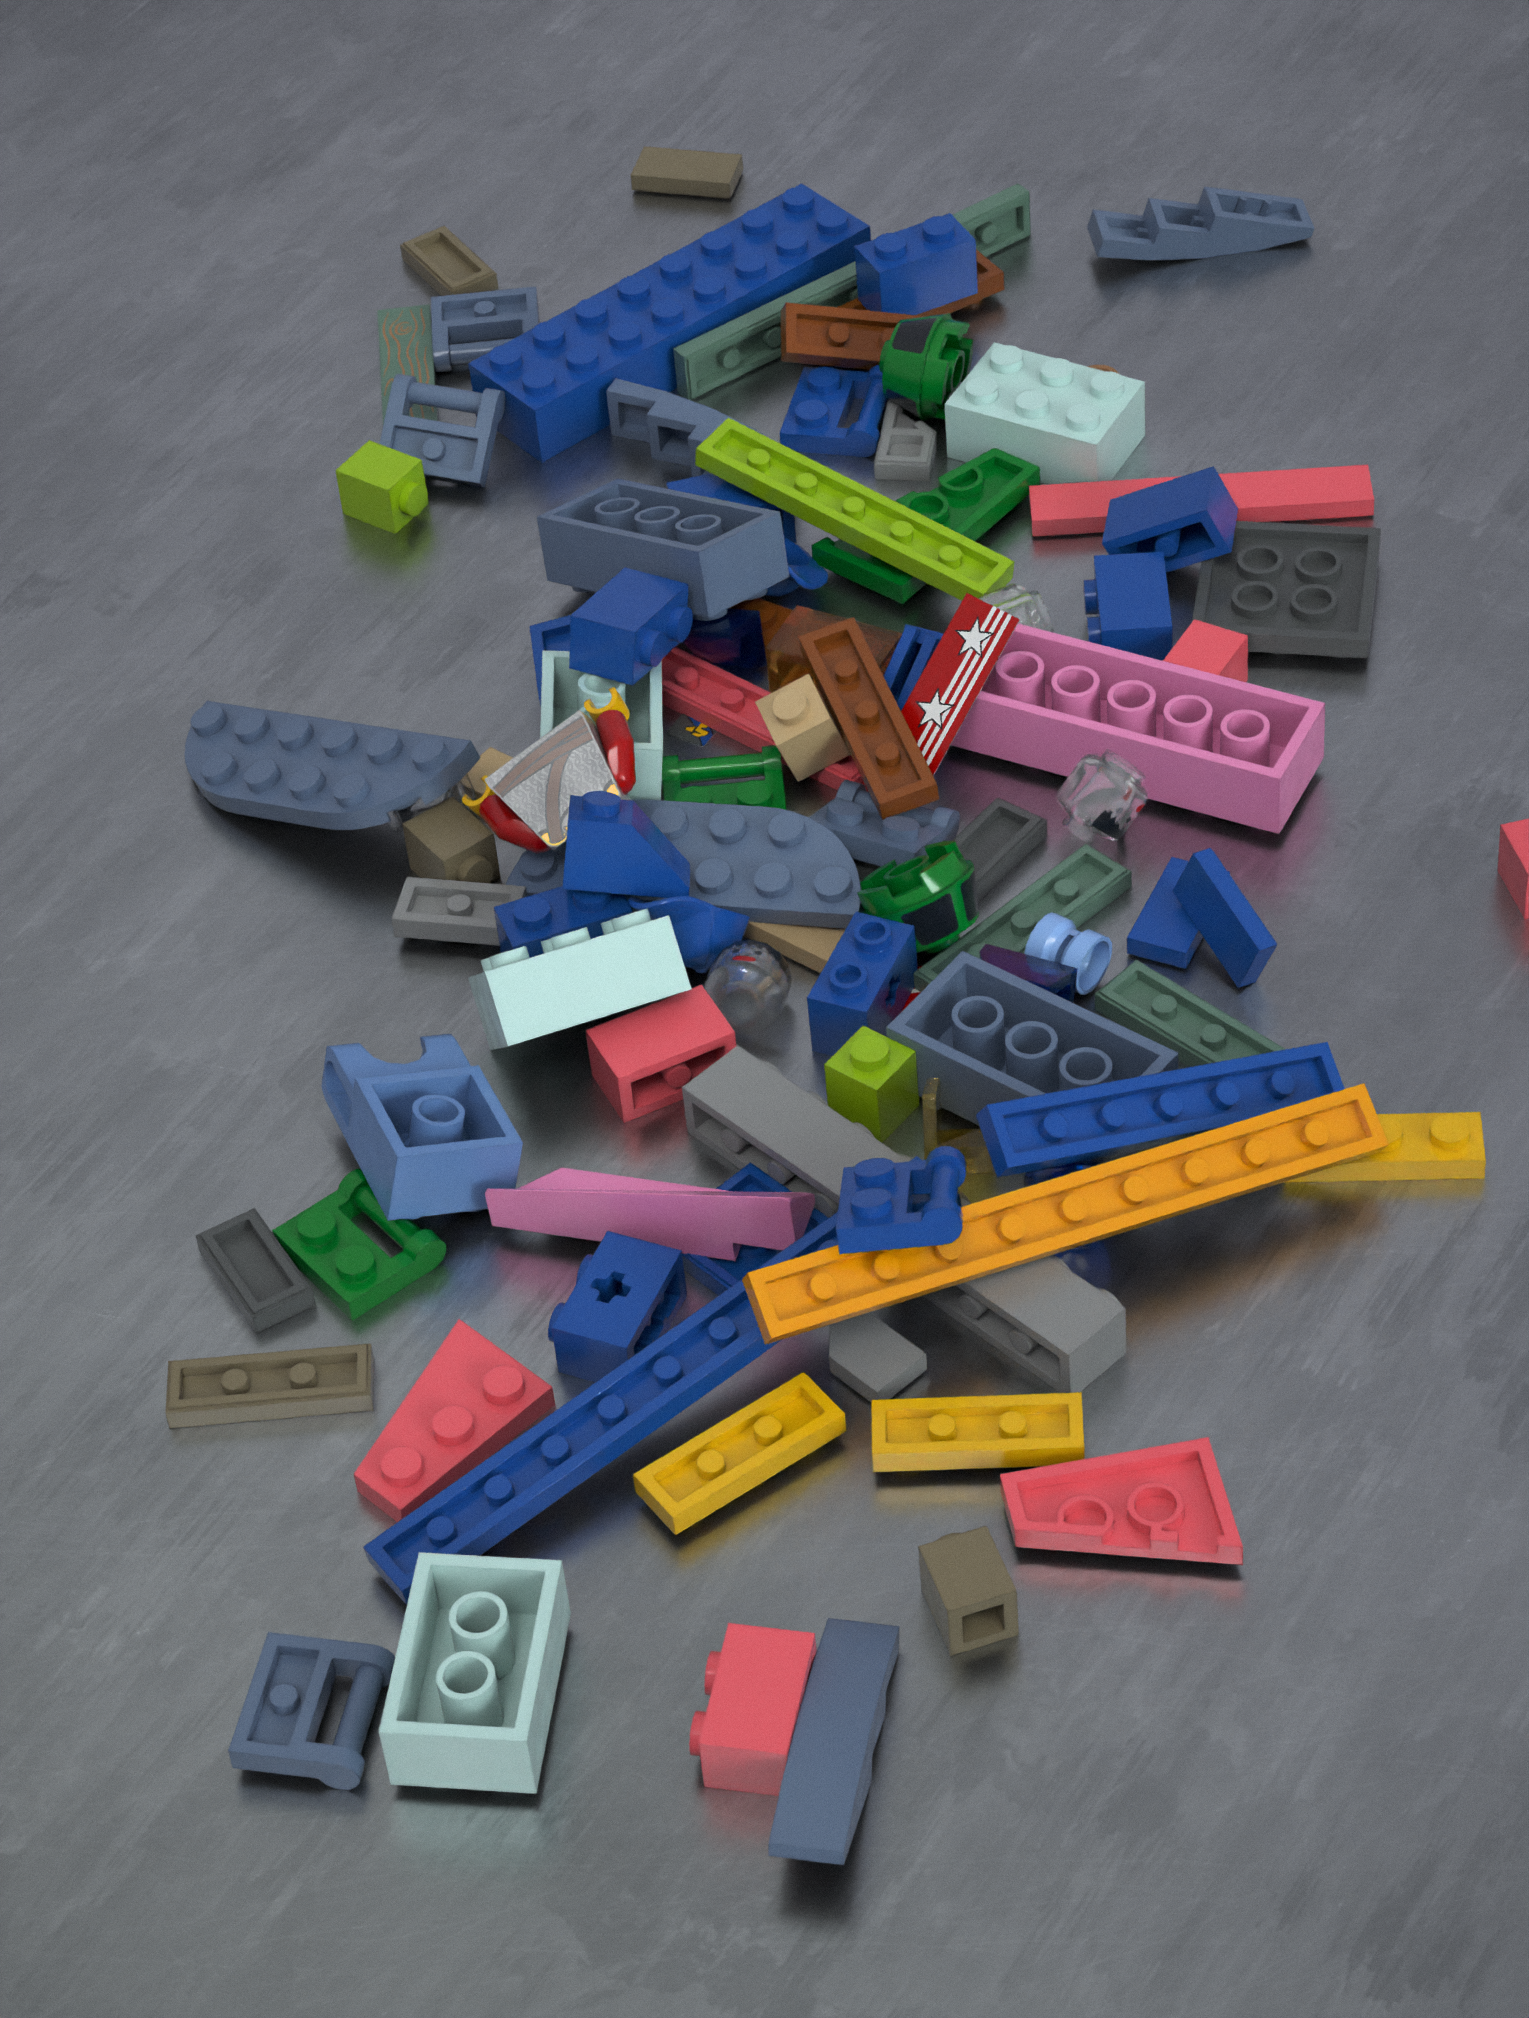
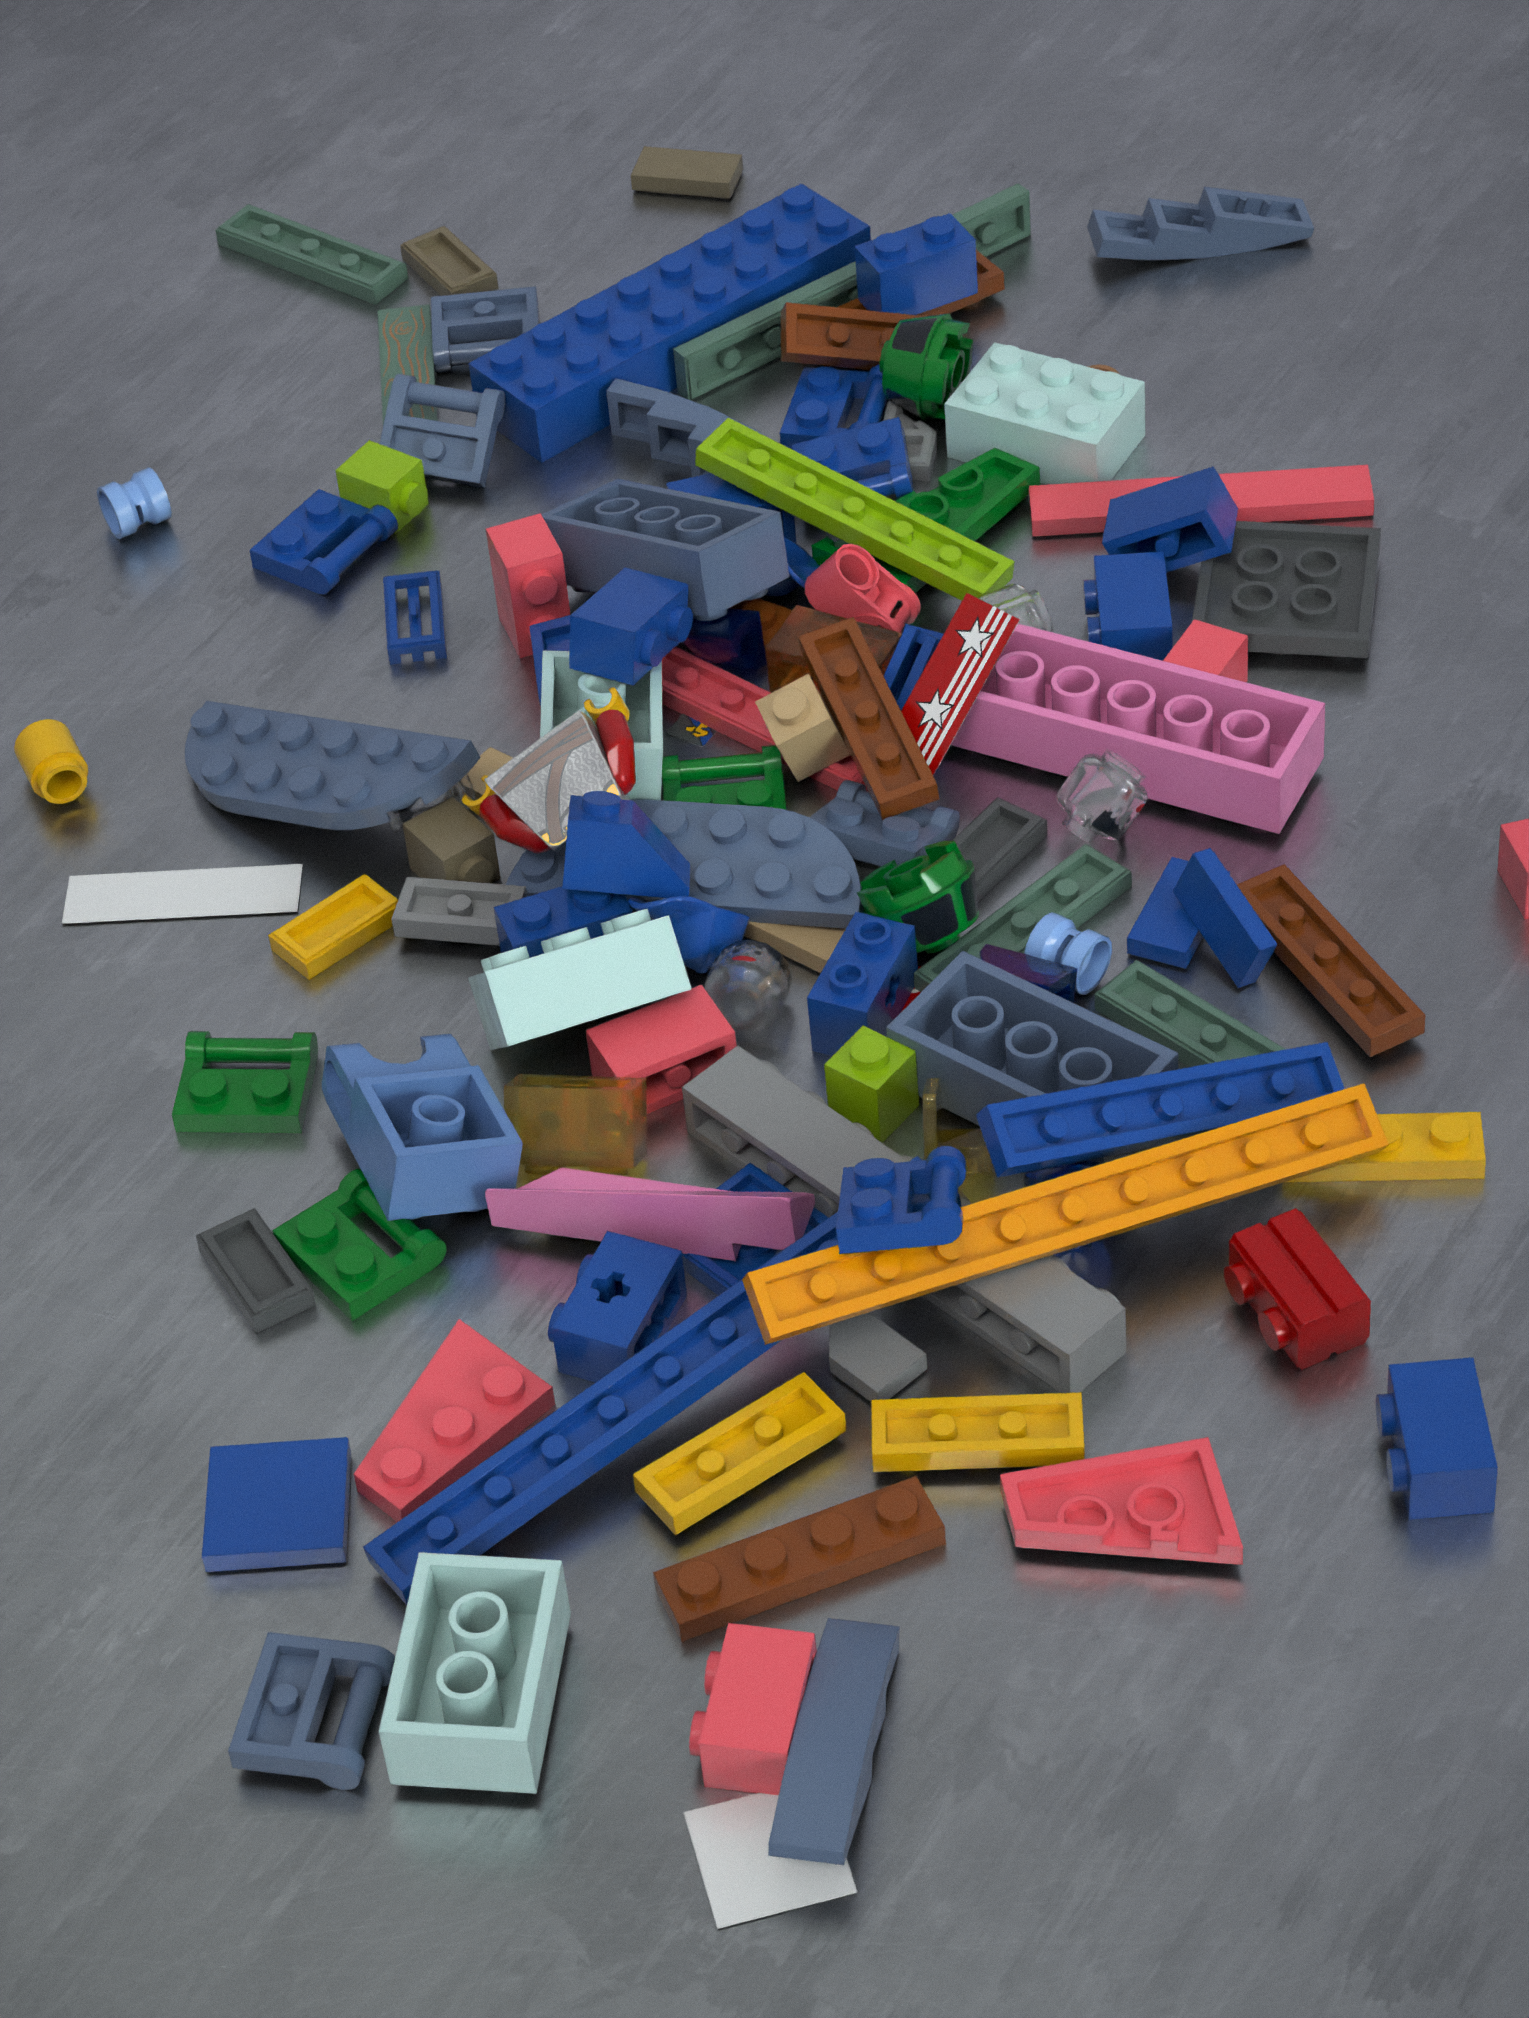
dark tan tile [165,1343,374,1429] -> none
dark tan brick [918,1525,1019,1656] -> none
none -> yellow brick [14,719,88,804]
none -> white sticker [62,864,303,924]
none -> light blue wheel [97,467,172,539]
none -> green plate [172,1031,318,1134]
none -> blue tile [202,1437,351,1572]
none -> sand green tile [215,204,409,305]
none -> blue plate [249,489,398,595]
none -> yellow tile [268,874,398,980]
none -> blue tile [383,570,447,665]
none -> coral brick [486,513,571,658]
none -> clear yellow brick [504,1074,647,1176]
none -> dark orange plate [653,1476,946,1642]
none -> white sticker [683,1793,858,1929]
none -> blue plate [792,417,914,523]
none -> coral piece [804,544,921,657]
none -> red brick [1224,1208,1371,1370]
none -> dark orange plate [1237,864,1426,1057]
none -> blue brick [1376,1357,1498,1520]

